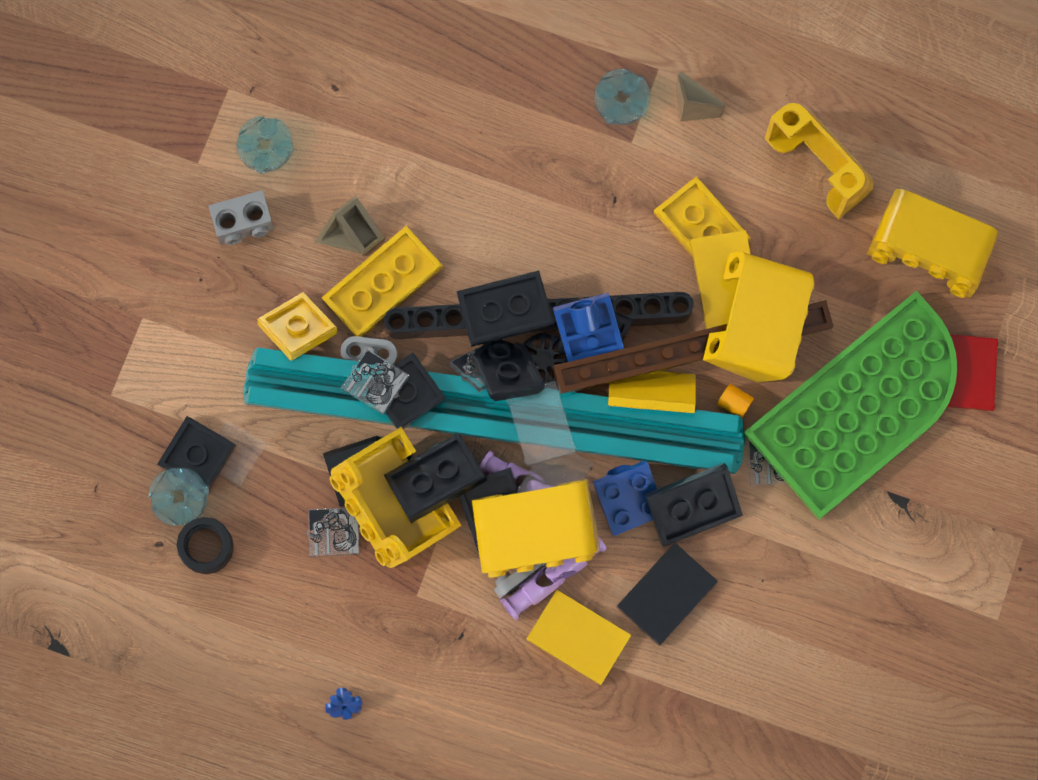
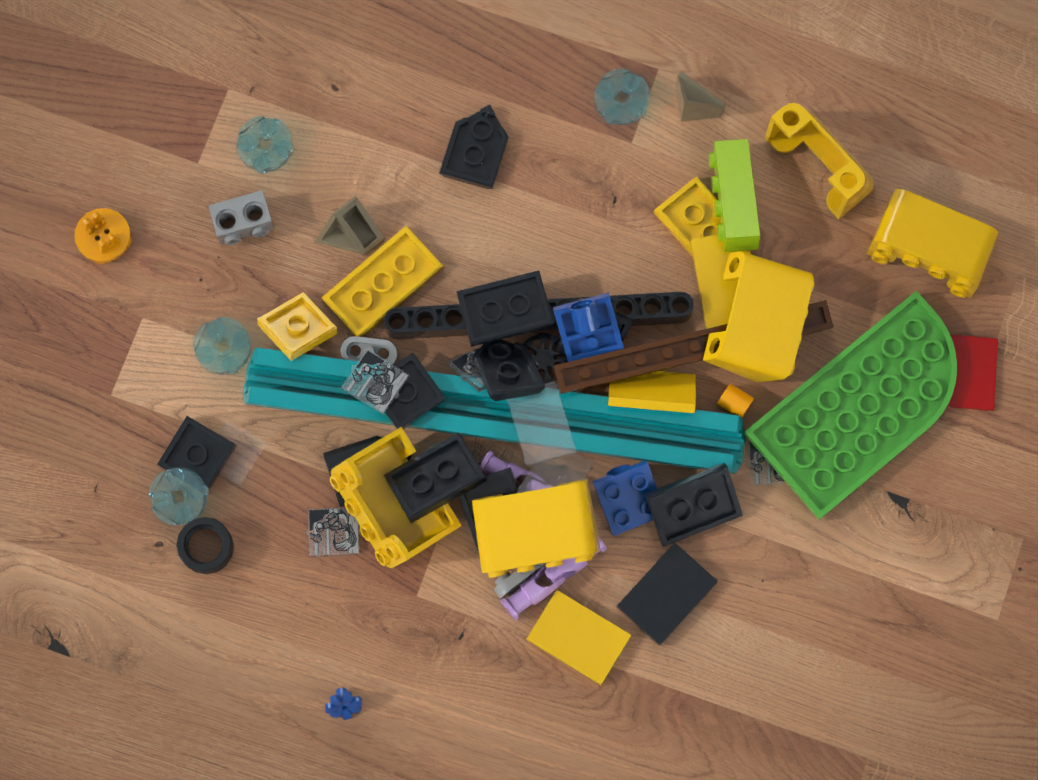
none -> light orange plate [75,208,132,264]
none -> clear light blue plate [193,317,251,375]
none -> black tile [439,104,509,189]
none -> lime brick [709,139,760,252]

